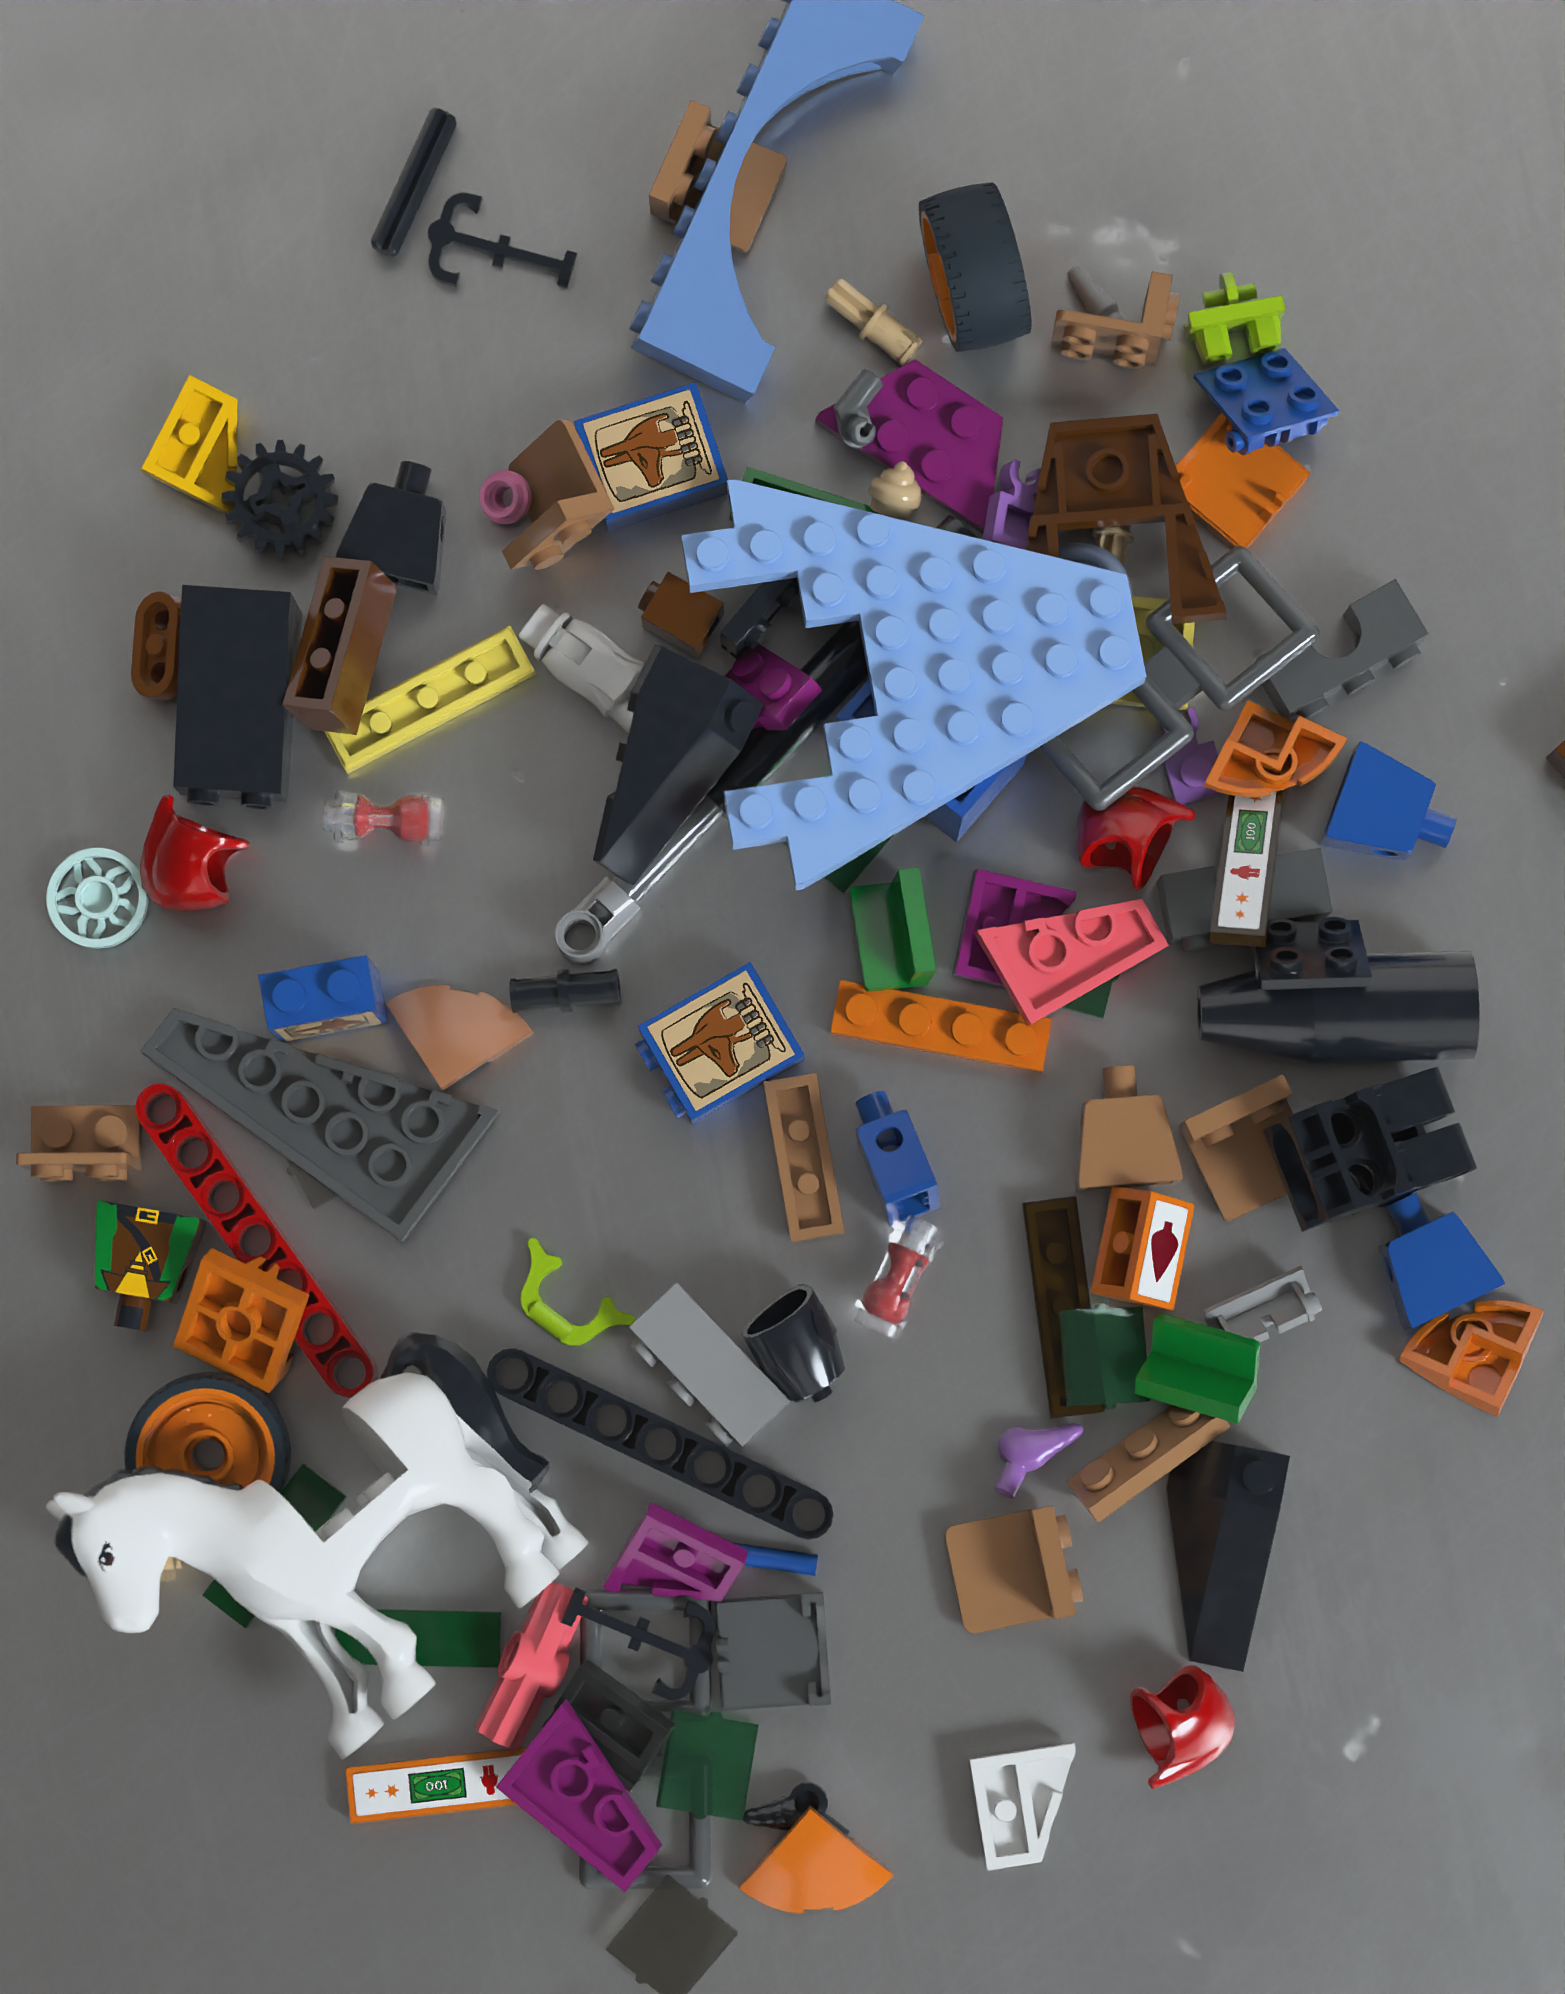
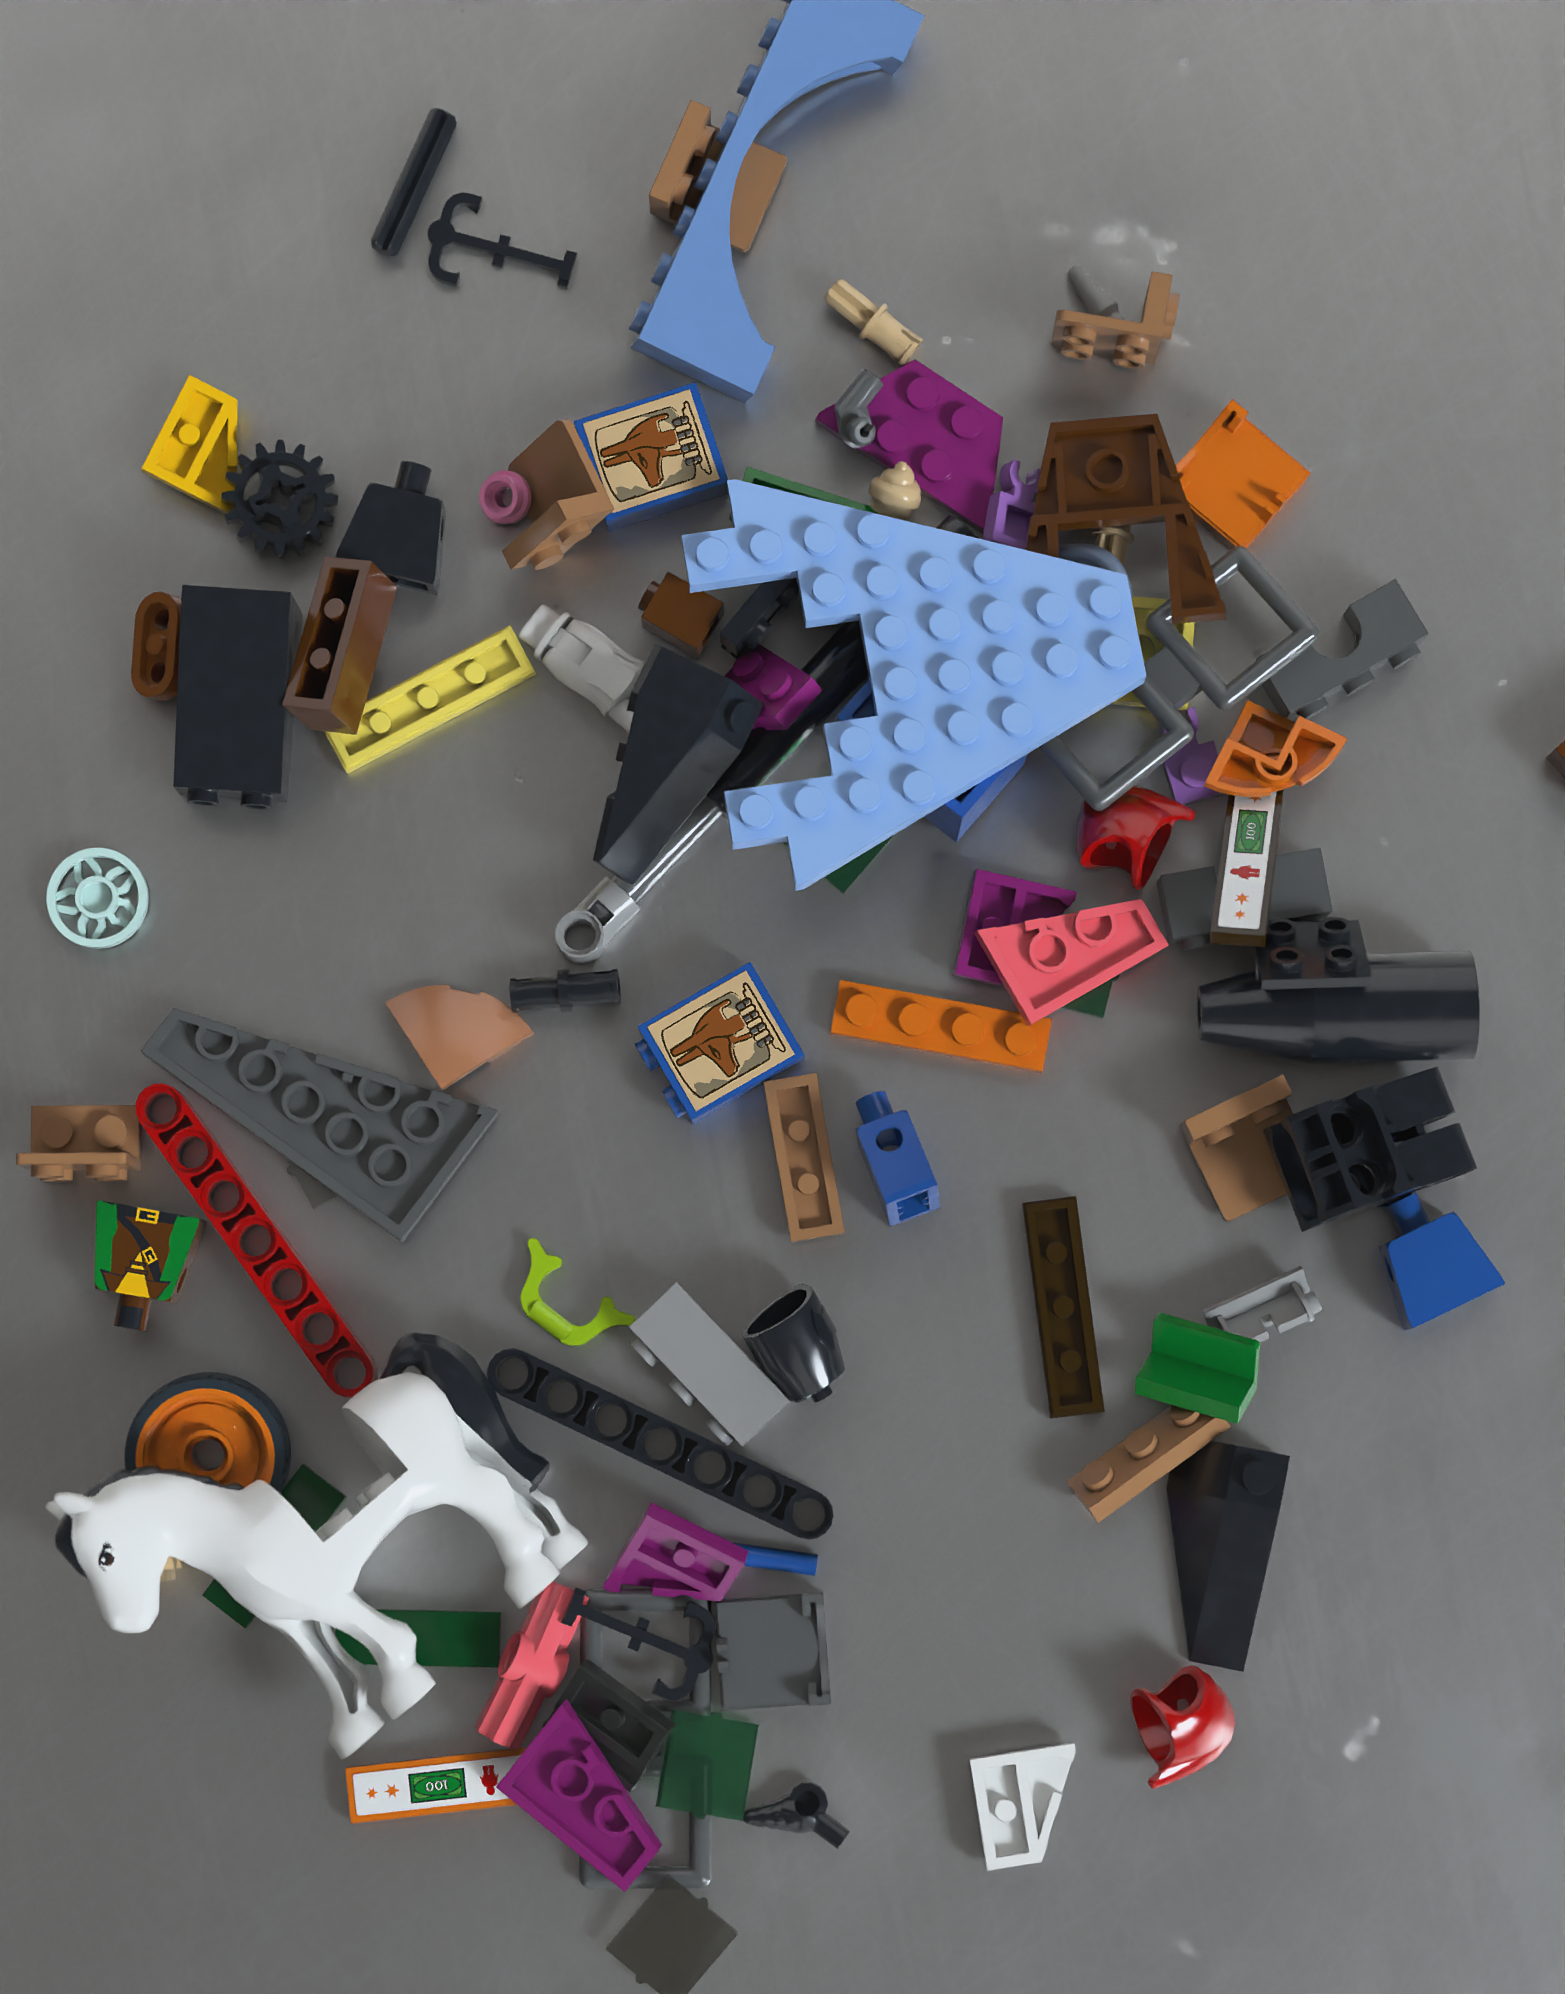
red piece [140,795,250,912] -> none
orange piece [172,1248,309,1393] -> none
blue brick [258,955,388,1042] -> none
clear piece [323,789,445,846] -> none
orange brick [739,1806,894,1914] -> none
green panel [849,867,936,992] -> none
clear piece [854,1215,943,1339] -> none
black wheel [918,182,1032,352] -> none
medium nougat bracket [945,1505,1083,1634] -> none
medium lavender animal [994,1423,1083,1499] -> none
clear green piece [1059,1303,1151,1410] -> none
medium nougat torso [1075,1065,1183,1192] -> none
orange brick [1090,1186,1195,1311] -> none
lime hips [1184,272,1286,365] -> none
blue hinge [1193,348,1340,455] -> none
blue torso [1319,741,1457,860] -> none
orange brick [1399,1300,1544,1417] -> none

